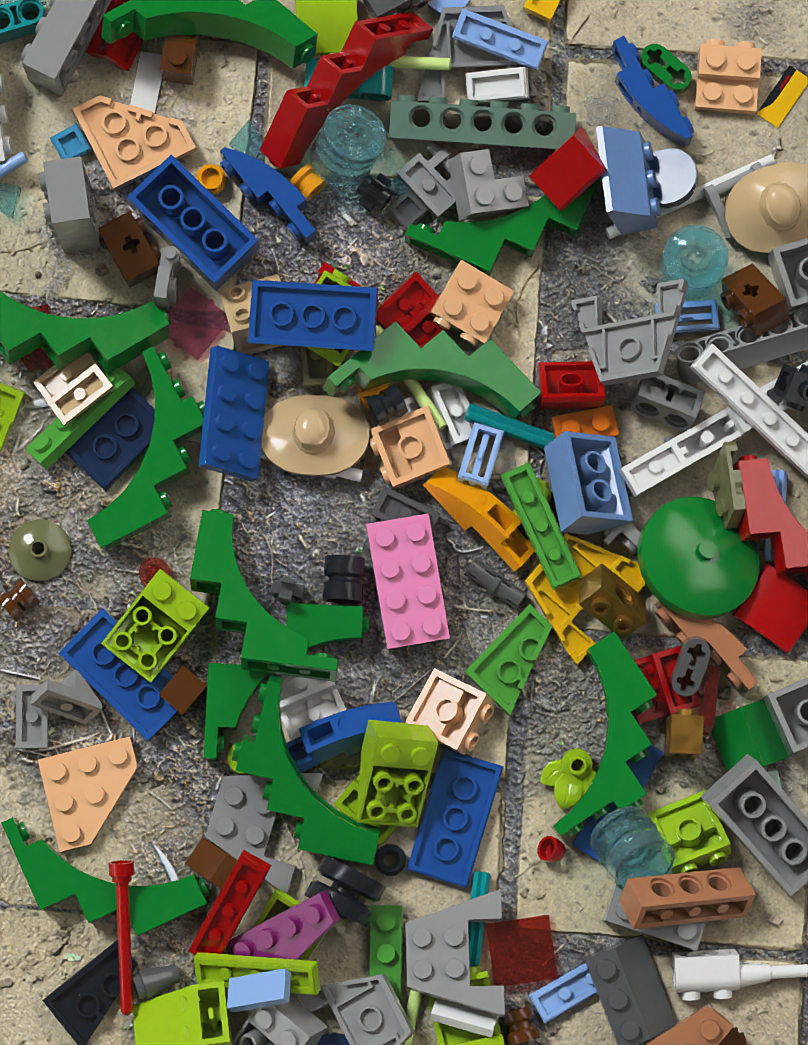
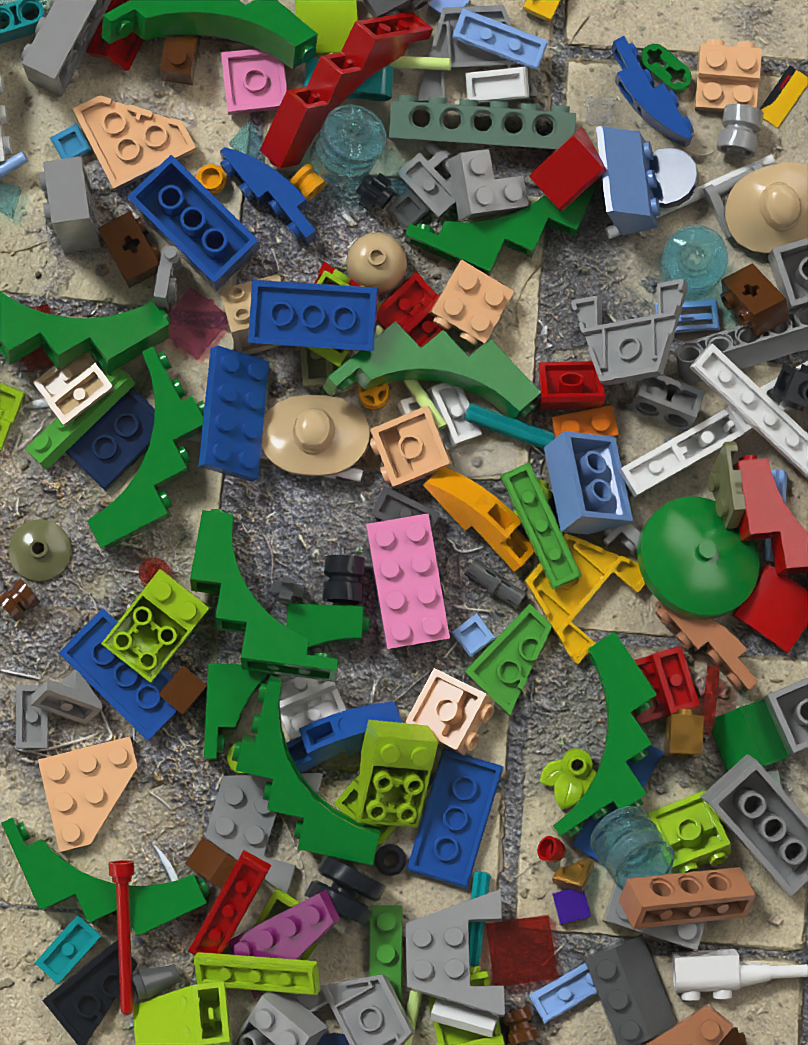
white sticker [130,51,162,114] -> none
light blue tile [227,968,291,1013] -> none
black wheel [366,385,408,426] -> none
light blue tile [457,422,504,490] -> none
pearl gold brick [579,564,646,640] -> none
dark grey beam [671,636,711,696] -> none
none -> teal plate [35,915,102,984]
none -> bright pink plate [221,49,287,115]
none -> tan cylinder [346,232,407,295]
none -> light blue tile [452,613,496,658]
none -> pearl gold tile [552,860,594,892]
none -> dark purple tile [552,889,591,925]
none -> light grey wheel [717,104,764,158]

